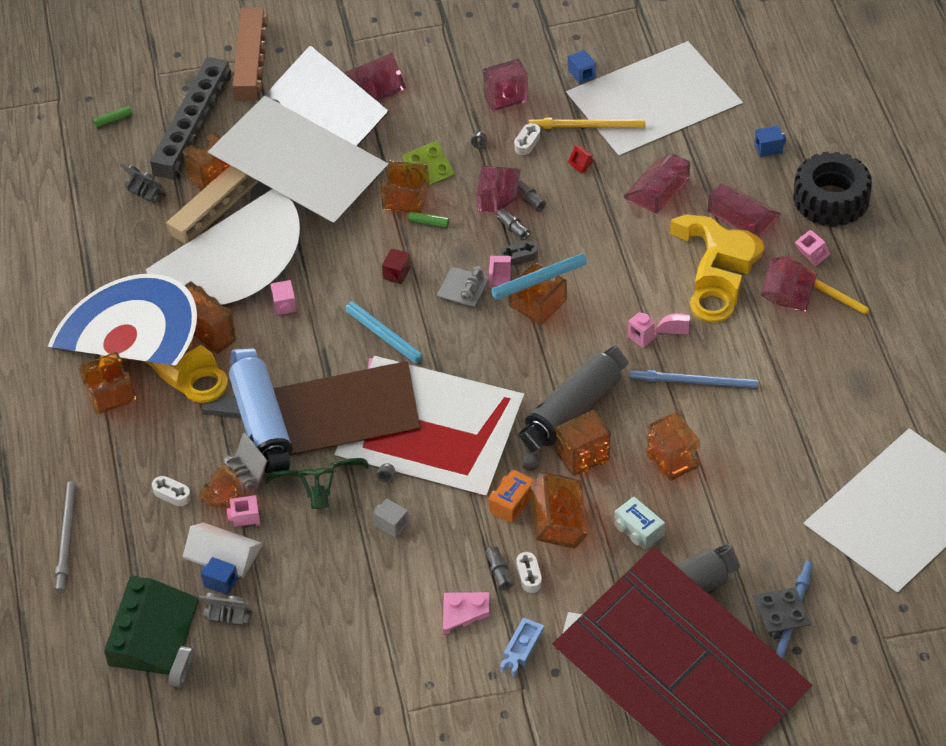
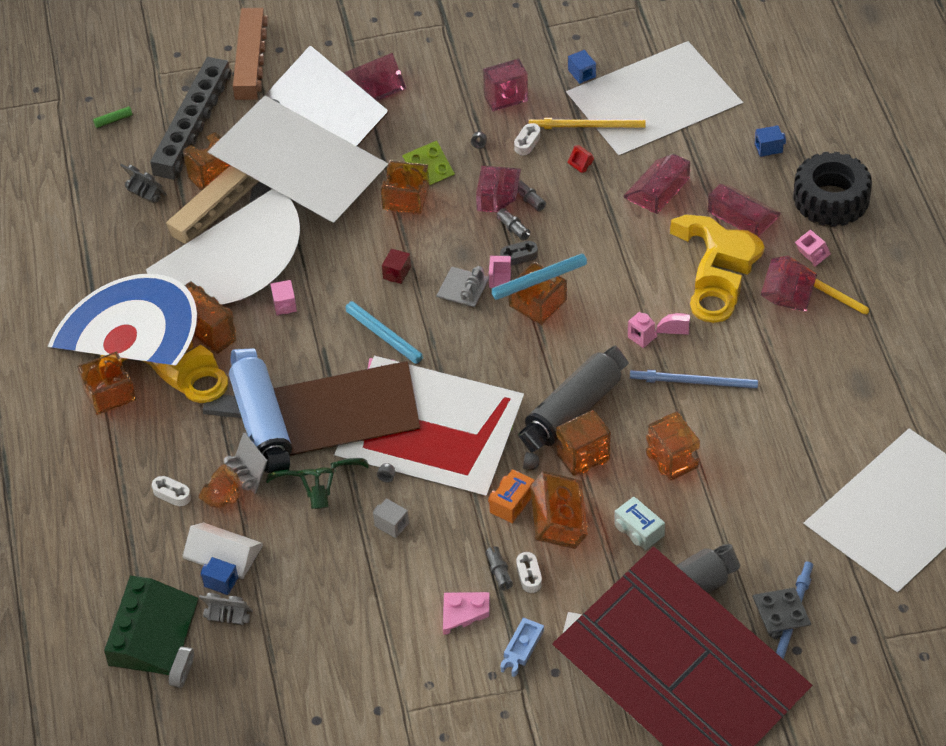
light grey bar [55,481,76,593] -> none
bright pink brick [227,495,261,527] -> none
bright green piece [408,211,449,228] -> none

